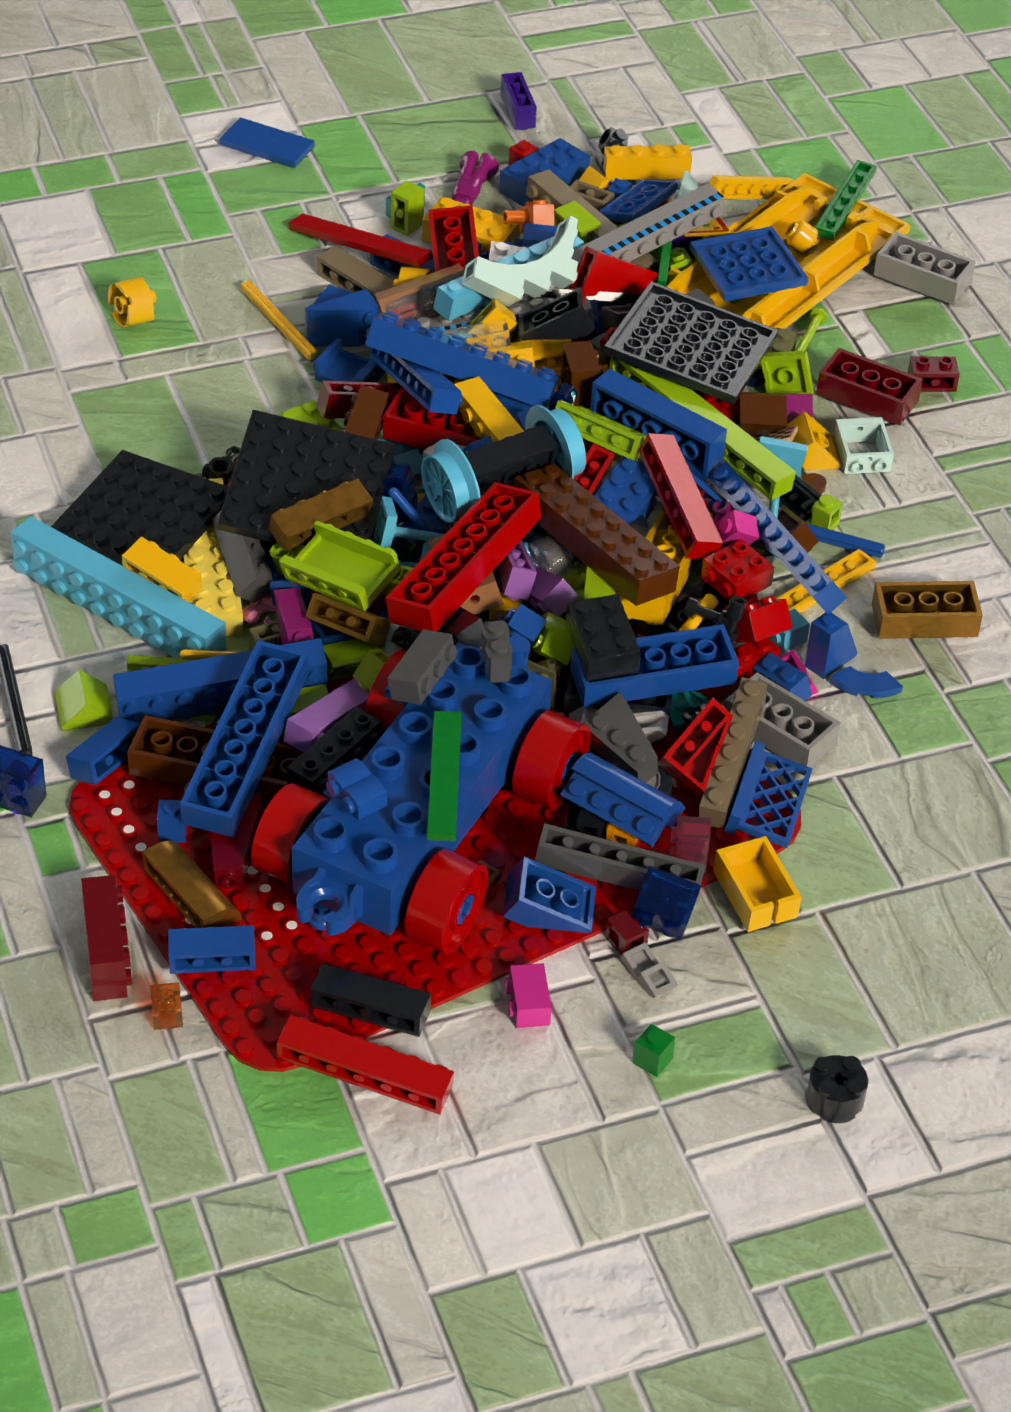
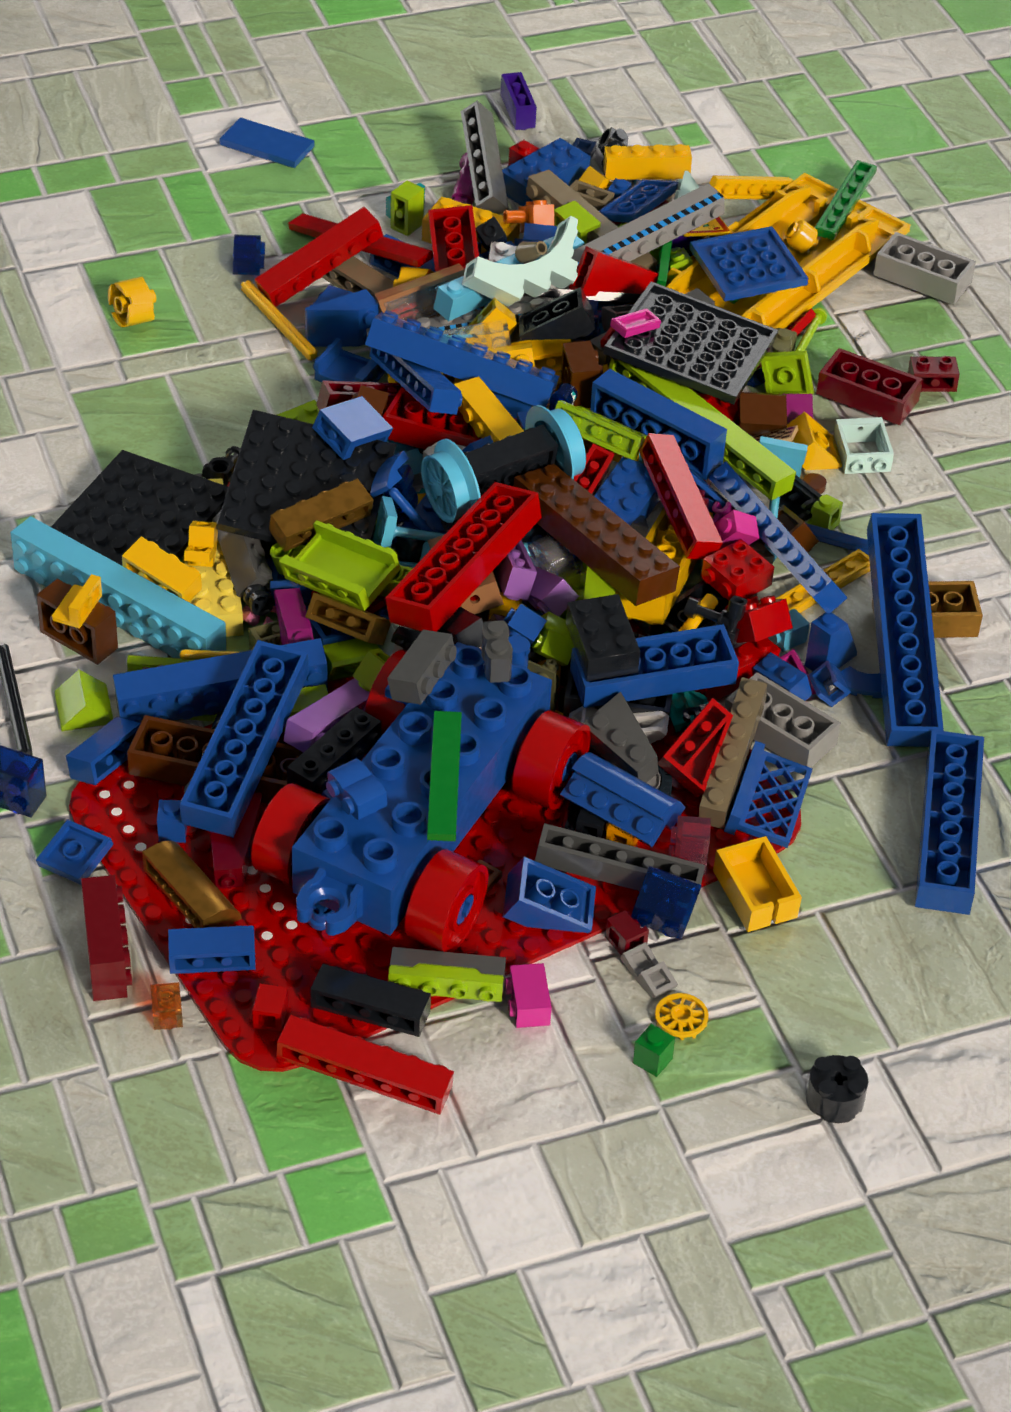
none -> blue plate [36,819,114,885]
none -> reddish brown brick [37,578,118,665]
none -> yellow panel [52,574,102,629]
none -> yellow brick [184,521,218,567]
none -> clear blue brick [233,234,265,275]
none -> black wheel [243,584,275,616]
none -> red brick [252,983,288,1032]
none -> red brick [255,207,383,307]
none -> panel [312,396,393,460]
none -> blue slope [370,451,410,498]
none -> lime piece [388,947,506,1002]
none -> dark grey brick [461,101,509,215]
none -> black brick [475,217,507,251]
none -> dark tan cone [515,241,547,264]
none -> dark blue plate [573,138,597,160]
none -> dark pink tile [610,308,661,338]
none -> yellow wheel [655,993,709,1040]
none -> red tile [786,308,816,336]
none -> blue window [808,660,852,707]
none -> blue brick [867,513,944,747]
none -> blue brick [915,730,984,915]

